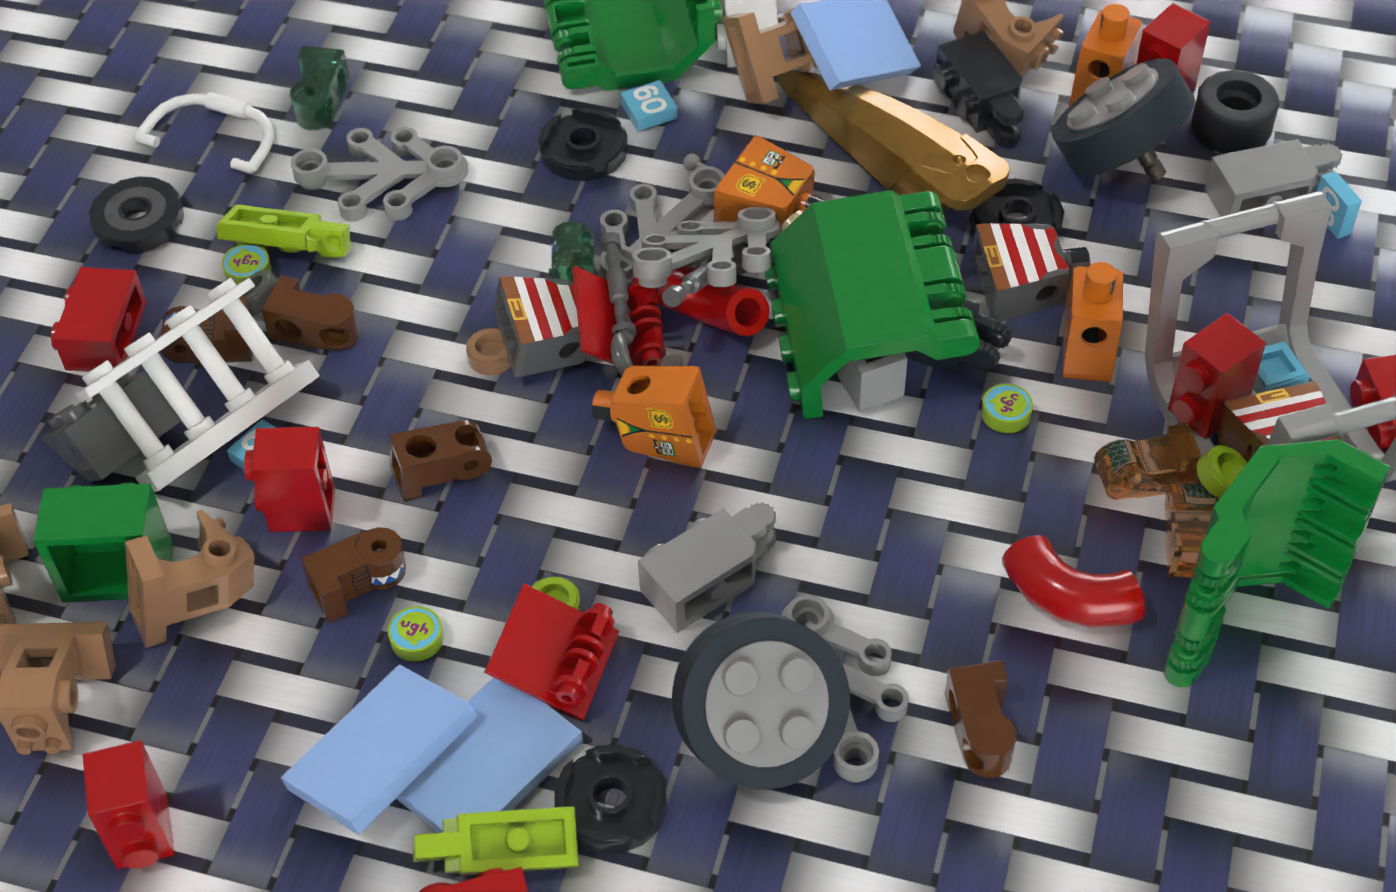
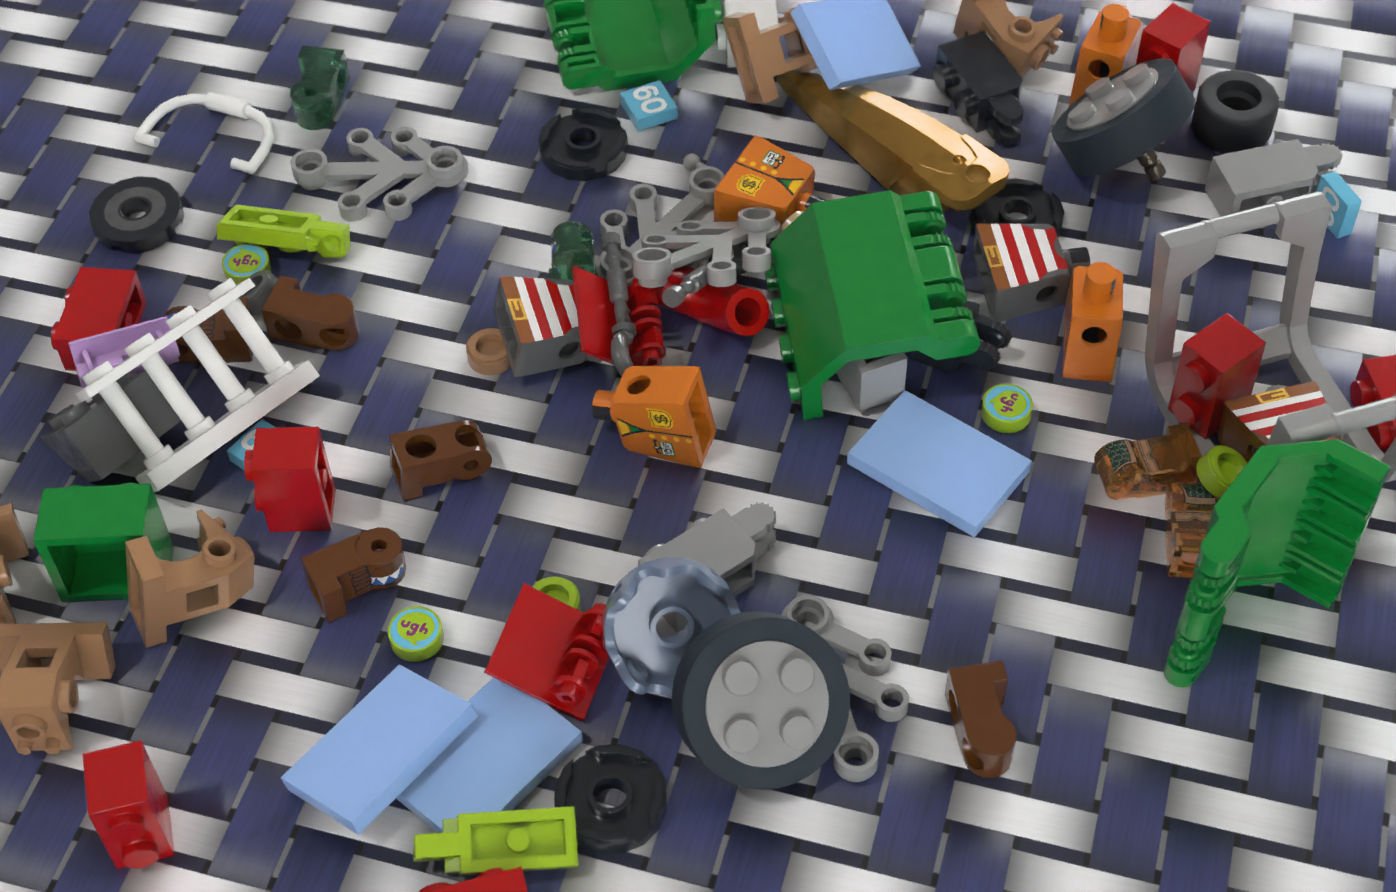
red cylinder [1002,535,1145,628] -> none
medium azure tile [1253,341,1310,394] -> none
none -> lavender hinge [68,316,180,388]
none -> sand blue plate [603,557,740,698]
none -> light blue tile [847,390,1032,538]

